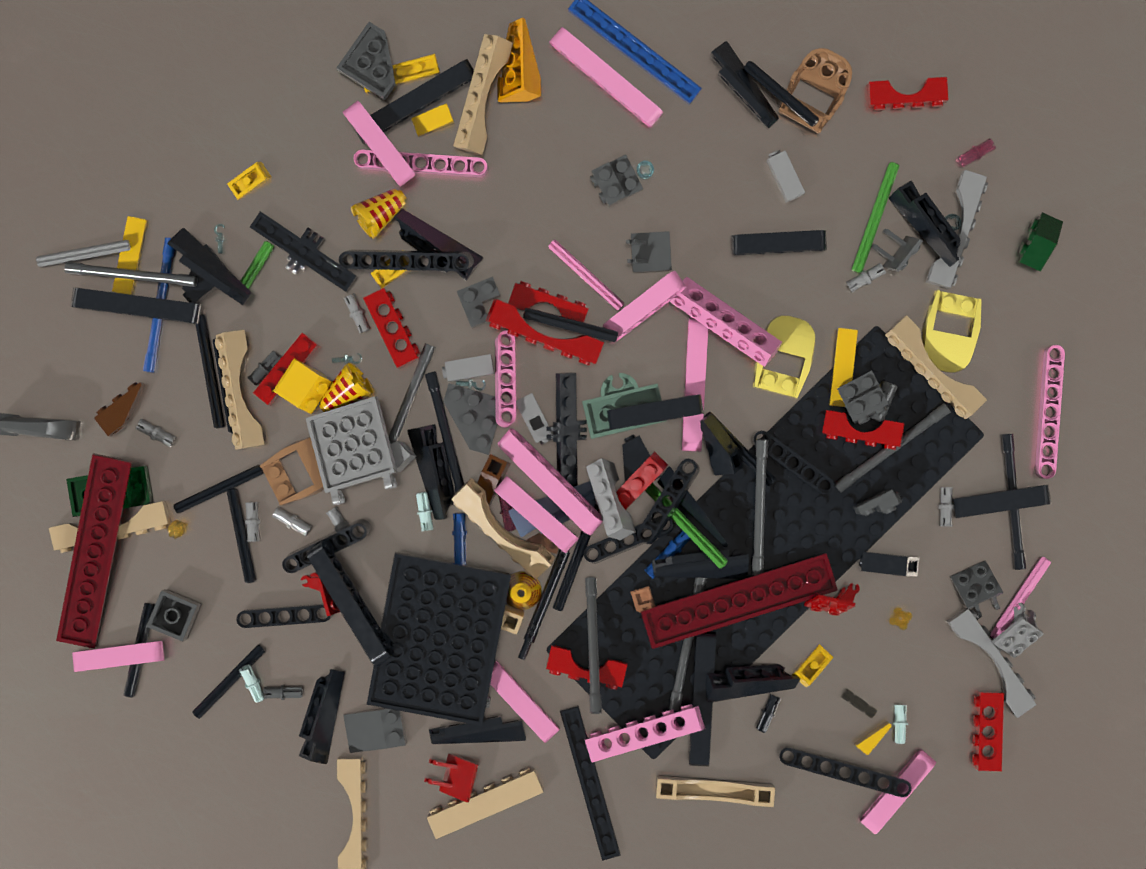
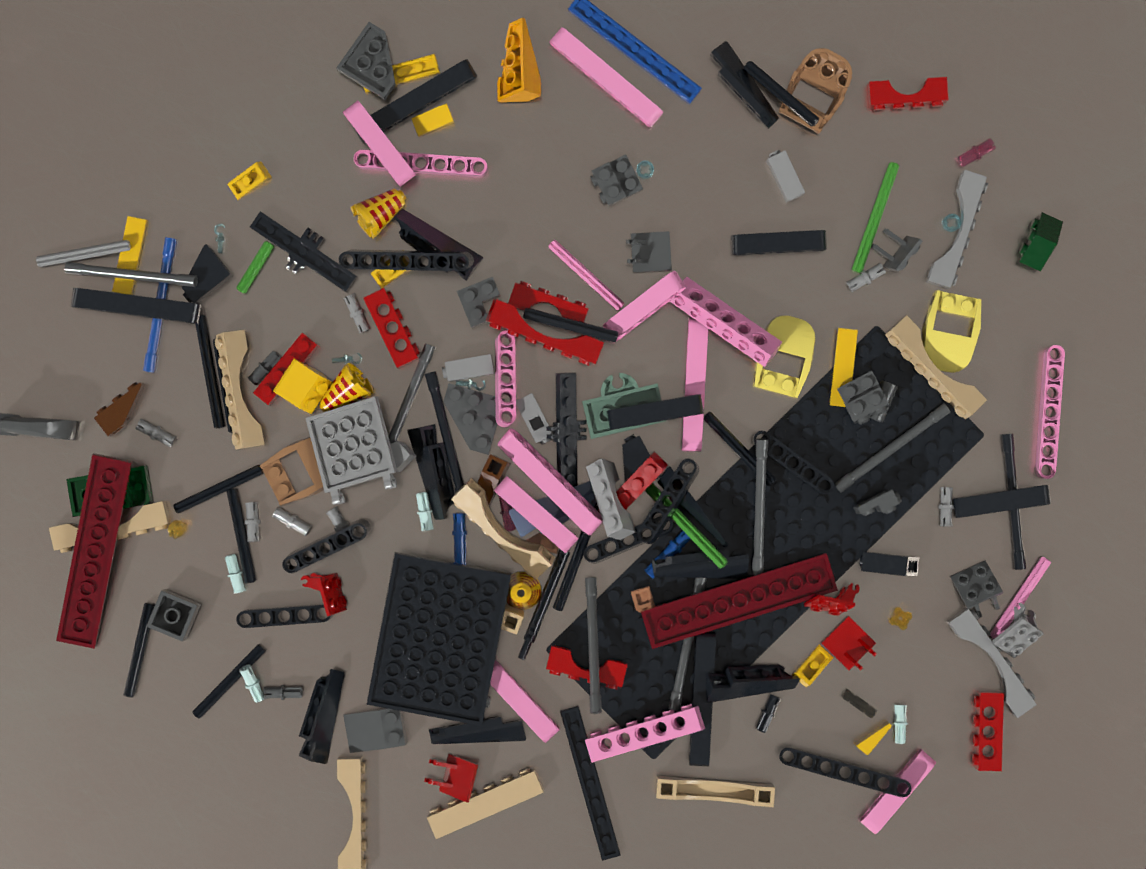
bright pink beam [72,641,165,672] -> none
black wedge [167,228,251,305] -> none
black beam [307,541,394,666] -> none
tan arch [453,34,513,155] -> none
black slope [700,414,743,476] -> none
red arch [822,410,905,450] -> none
black wedge [889,180,961,267] -> none
none -> light aqua axle [225,554,246,594]
none -> red plate [822,616,877,671]

